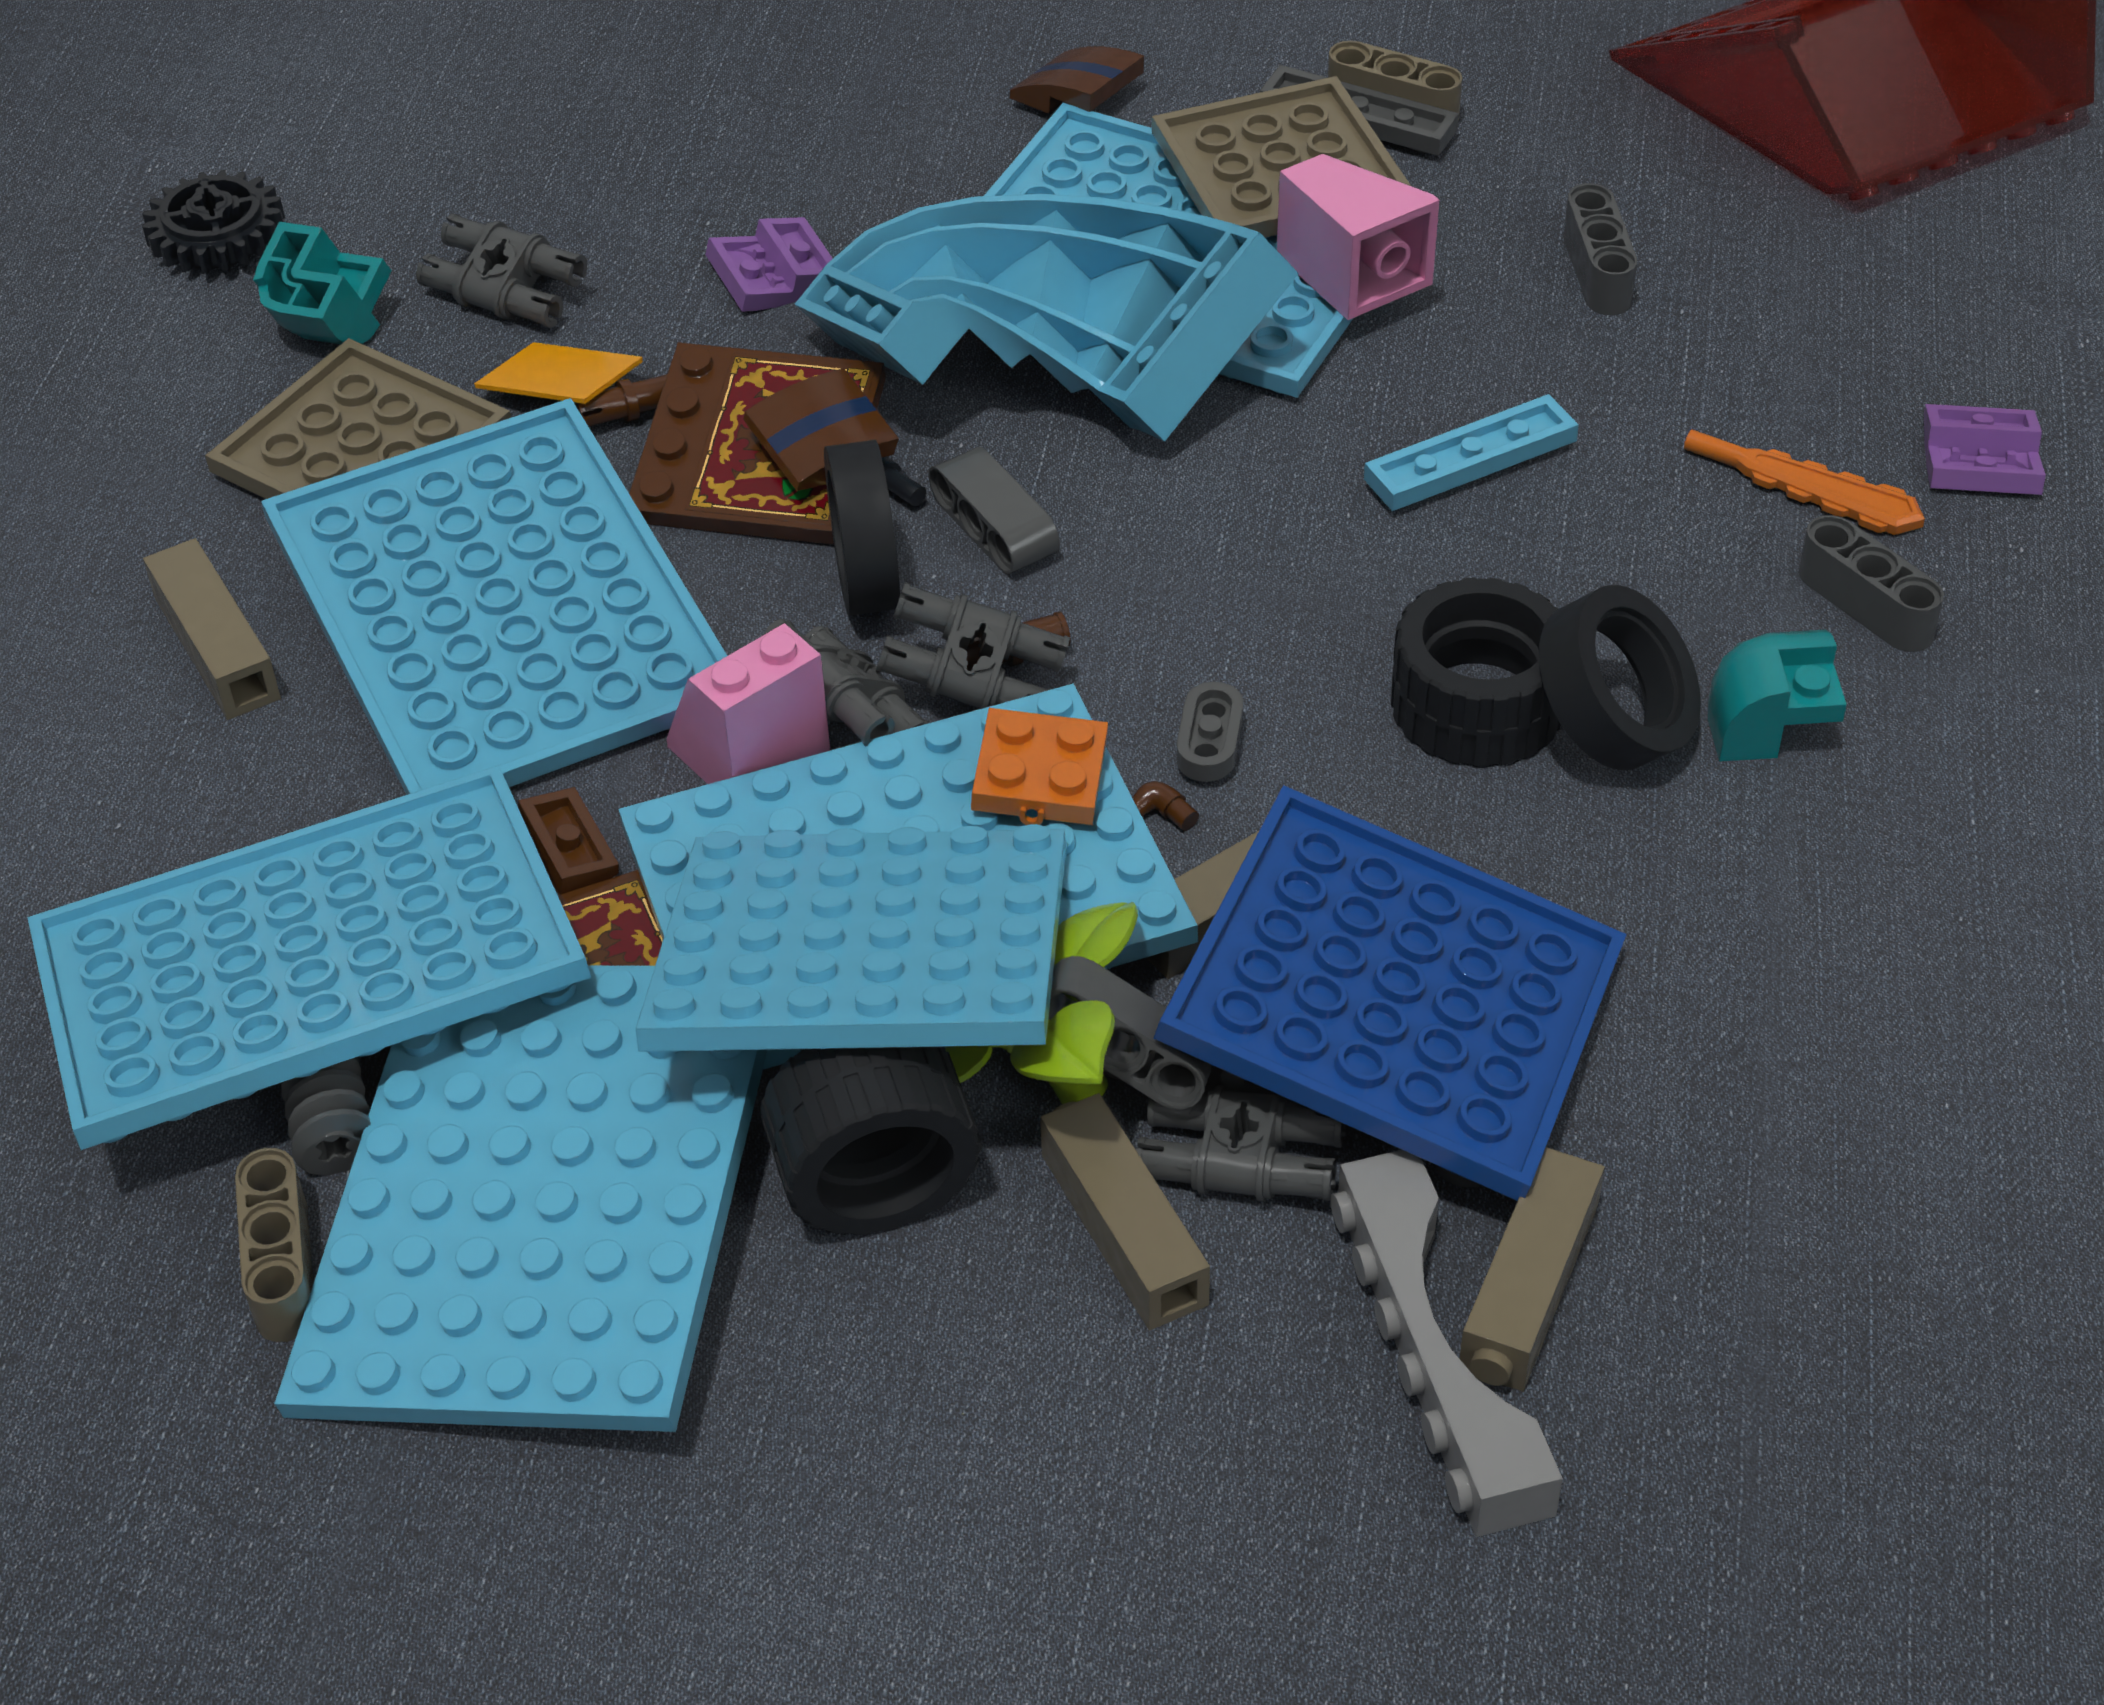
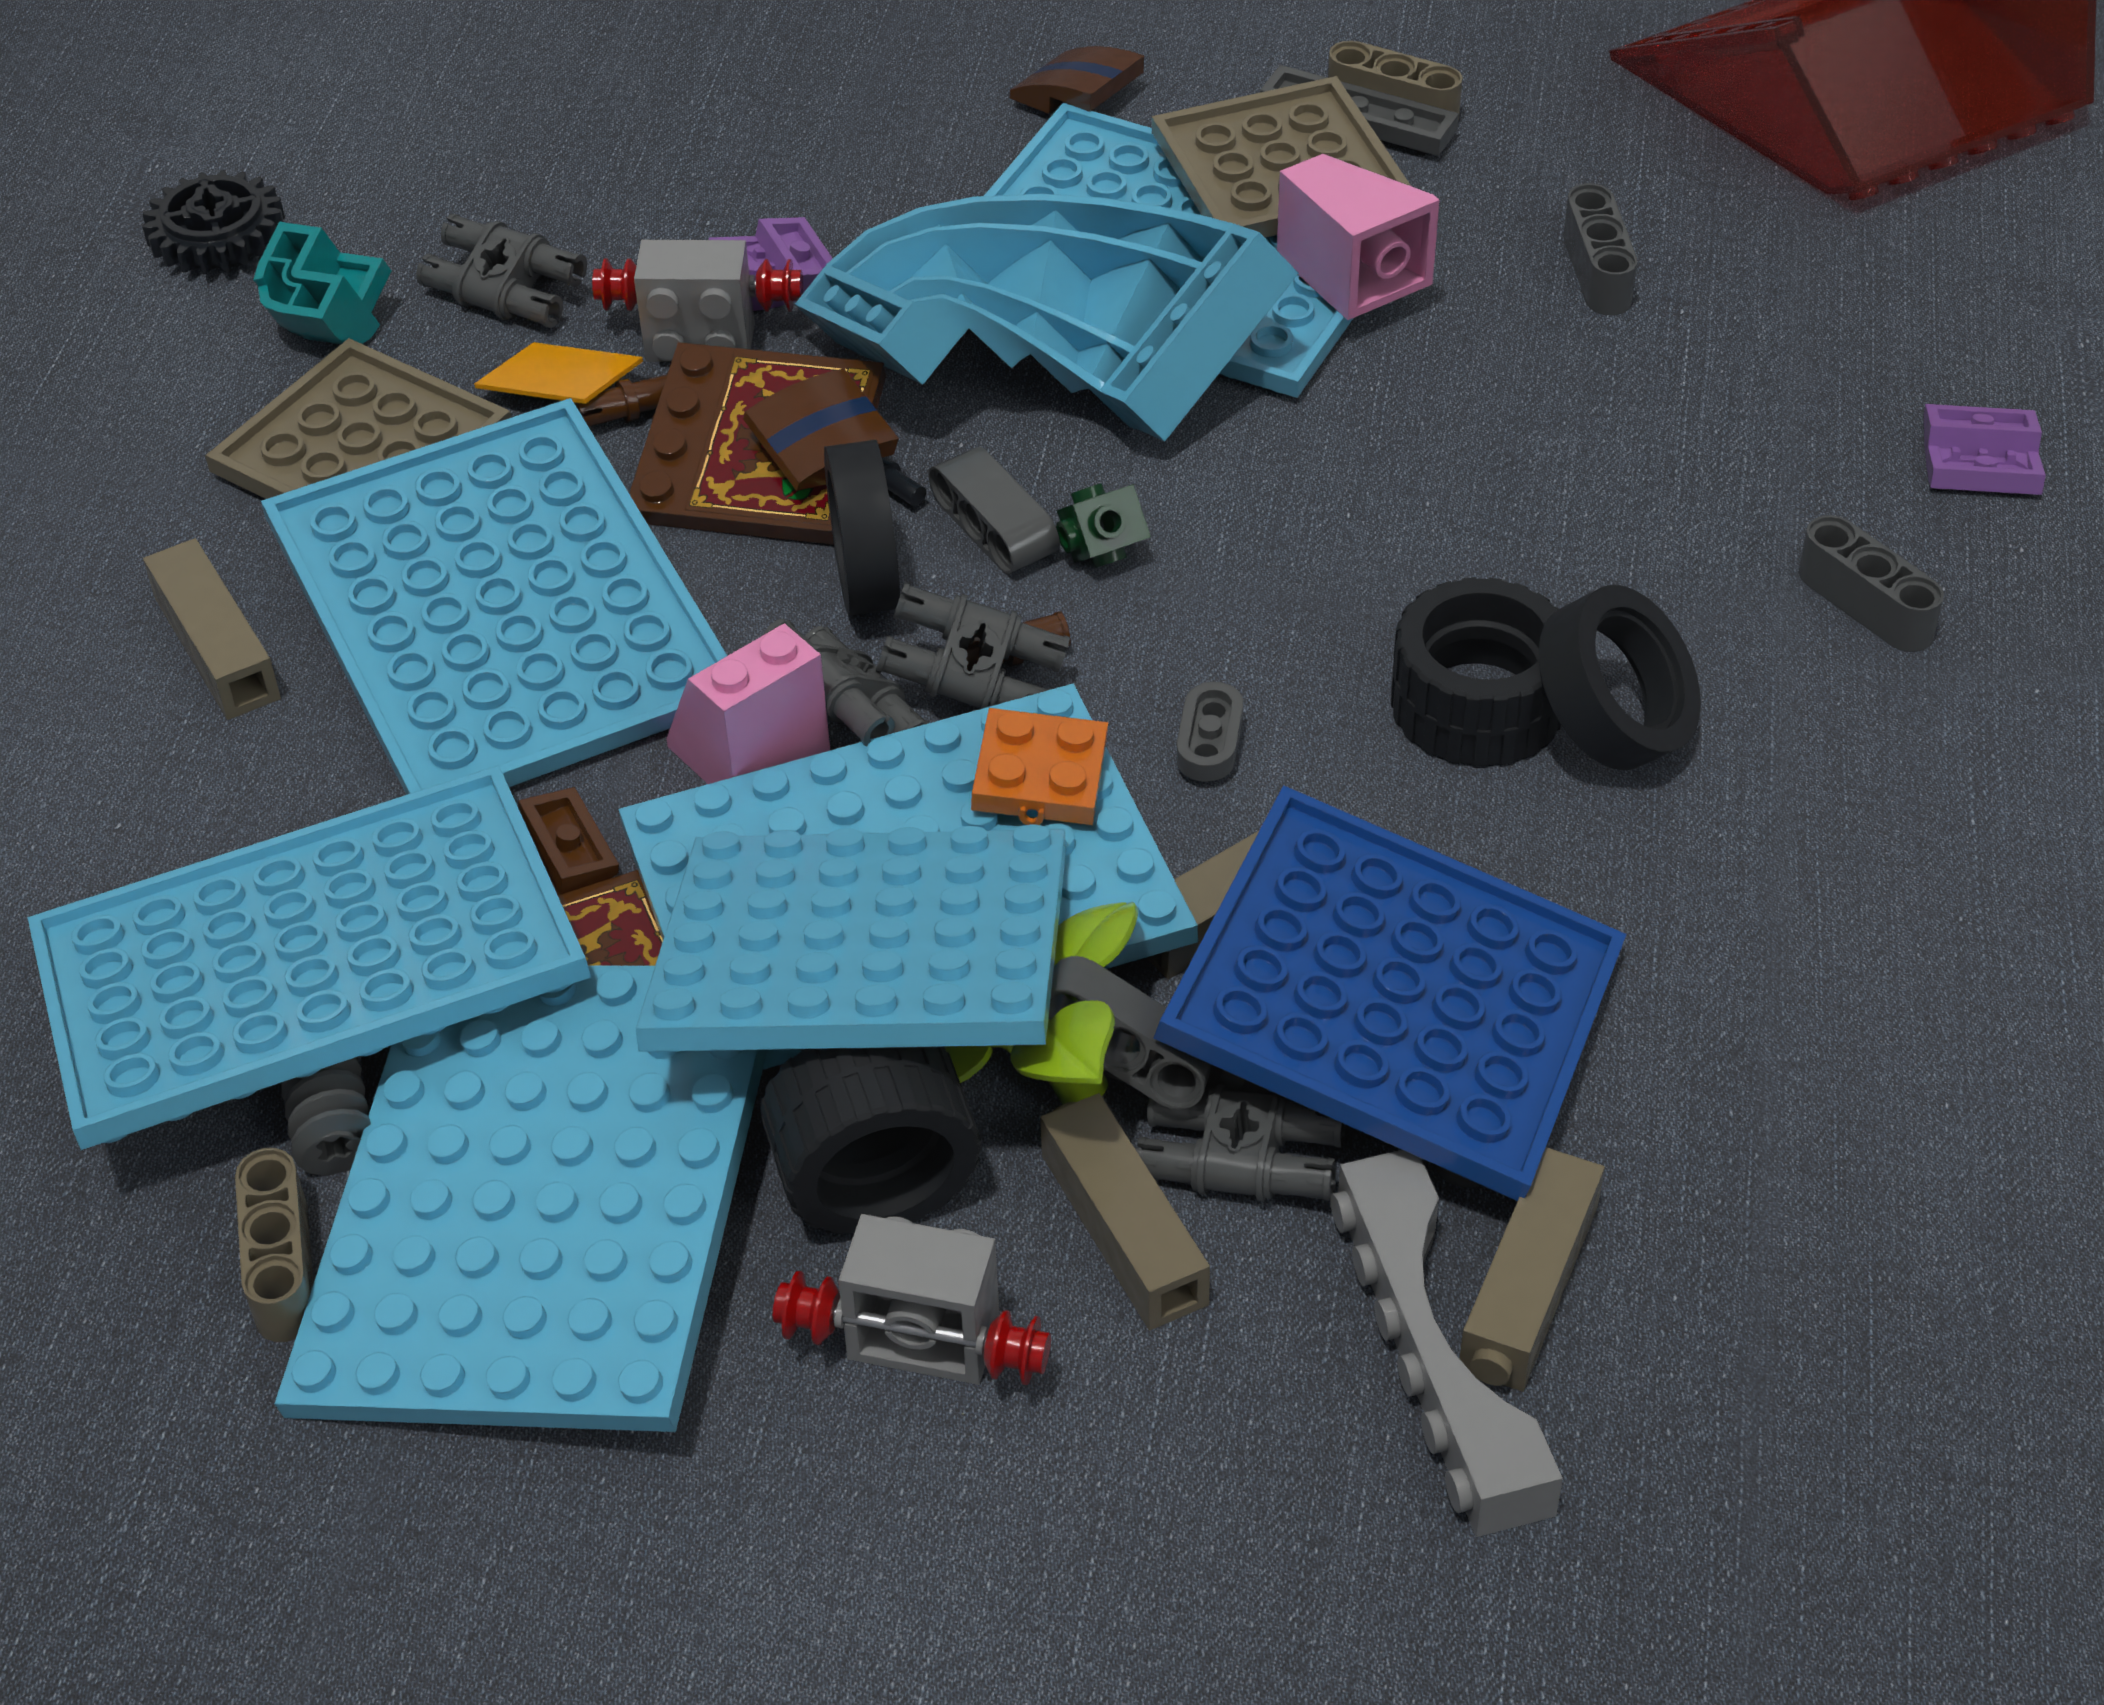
reddish brown animal [1132,781,1199,831] -> none
medium azure plate [1364,394,1579,511] -> none
orange sword [1684,429,1925,535] -> none
teal brick [1708,629,1847,762] -> none
none -> light grey brick [592,240,803,362]
none -> light grey brick [772,1214,1051,1386]
none -> dark green brick [1056,483,1151,568]

